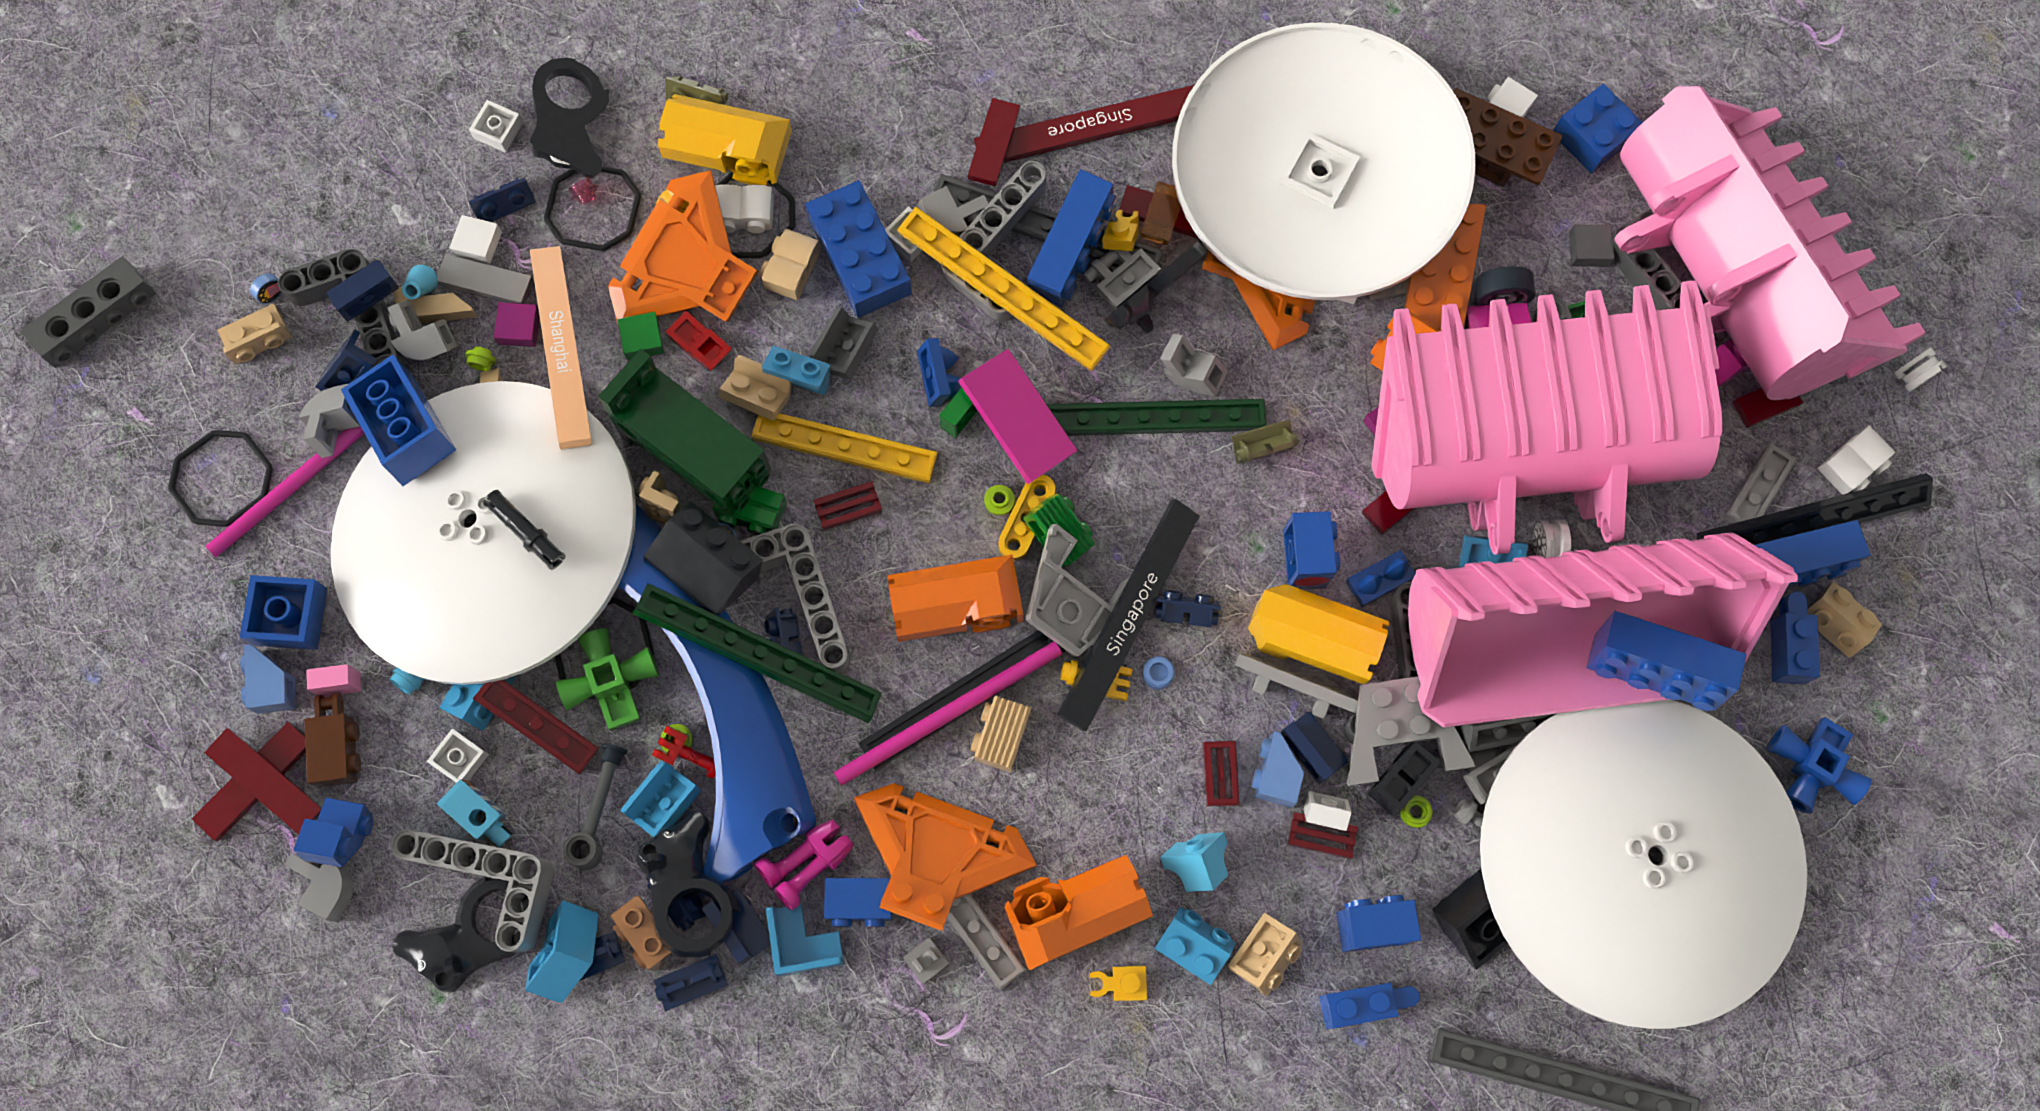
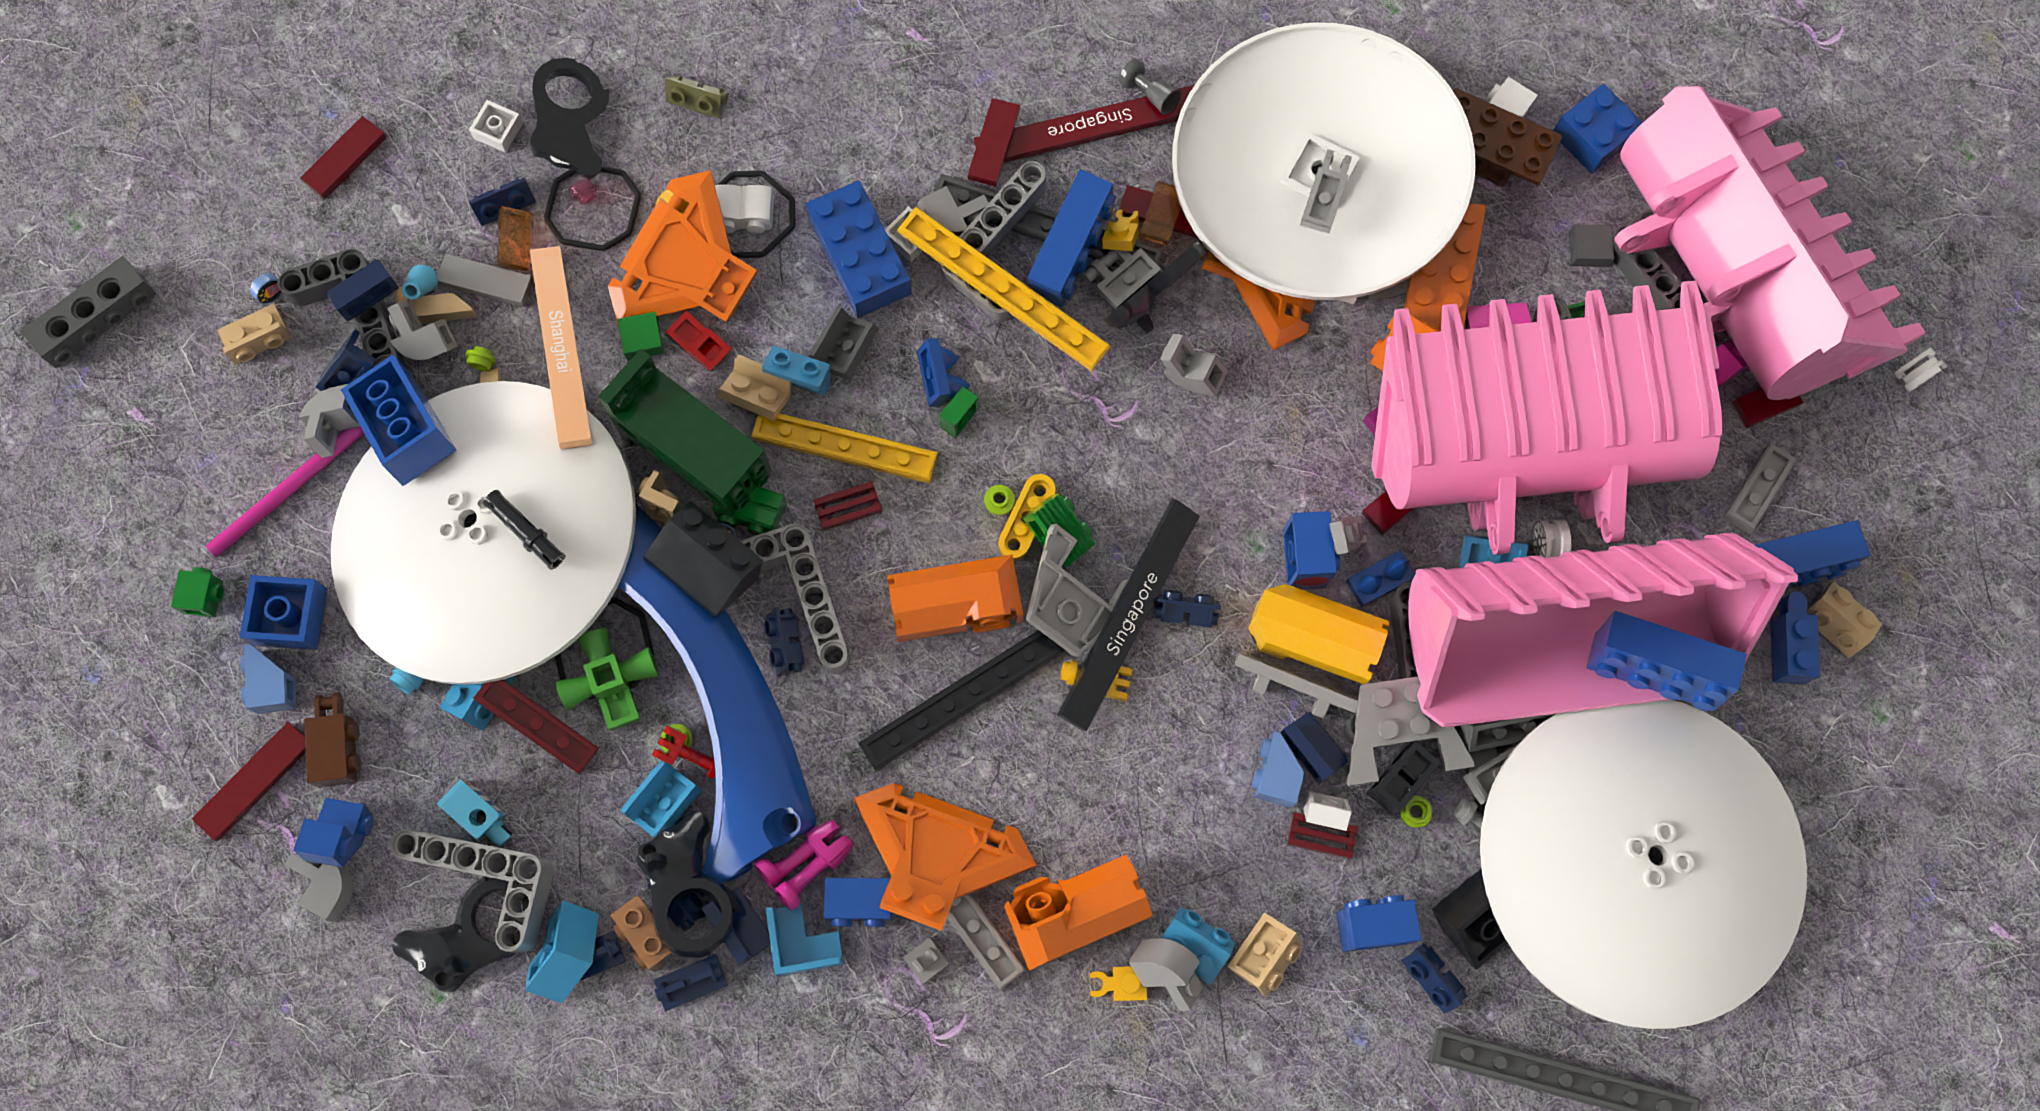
black piece [168,430,273,527] -> none
dark red tile [204,728,322,835] -> none
bright pink piece [306,664,361,697] -> none
white piece [427,729,489,783] -> none
white piece [449,215,502,265] -> none
magenta piece [493,302,540,347] -> none
dark grey piece [563,744,628,870] -> none
dark green tile [633,583,882,723] -> none
yellow brick [658,94,792,186] -> none
tan brick [760,229,821,300] -> none
dark pink piece [833,641,1062,786] -> none
dark pink tile [958,349,1077,484] -> none
tan brick [970,696,1031,773] -> none
dark green tile [1046,399,1267,436] -> none
medium blue tile [1142,657,1175,690] -> none
medium azure brick [1160,832,1228,892] -> none
dark red tile [1203,741,1240,807] -> none
olive hinge [1231,419,1299,464] -> none
blue brick [1319,983,1420,1029] -> none
black wheel [1475,266,1536,306] -> none
black tile [1697,473,1933,545] -> none
blue brick [1766,717,1872,814] -> none
white brick [1817,425,1895,495] -> none
none -> green brick [171,567,224,618]
none -> dark red tile [300,116,387,199]
none -> clear orange tile [497,206,532,271]
none -> dark grey piece [1119,59,1181,115]
none -> light grey brick [1129,938,1203,1011]
none -> light grey hinge [1300,149,1352,234]
none -> light grey hinge [1329,515,1369,555]
none -> dark blue hinge [1401,943,1467,1014]

